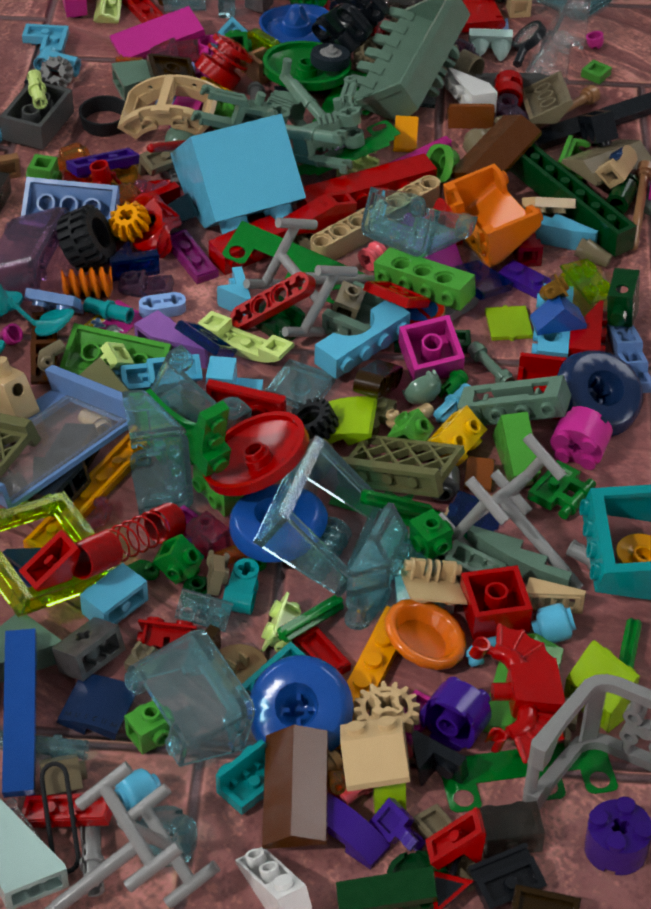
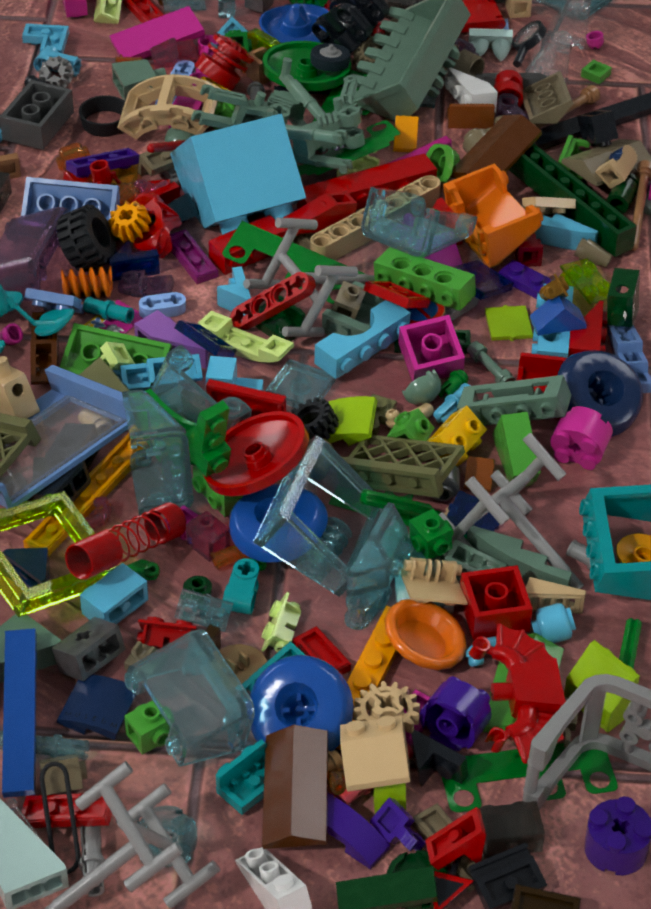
red slope [19,529,81,592] -> none
bright green brick [26,154,62,180] -> none
yellowish green pin [27,69,48,109] -> none
dark tan arm [37,339,66,372] -> none
medium azure head [114,768,161,811] -> none
dark brown plate [146,53,197,86] -> none
green brick [152,534,204,584] -> none
dark tan plate [206,550,230,596] -> none
green axle [277,595,344,643] -> none
dark brown beam [353,359,403,399] -> none
coral wheel [358,241,387,271] -> none
green plate [527,460,596,519] -> none

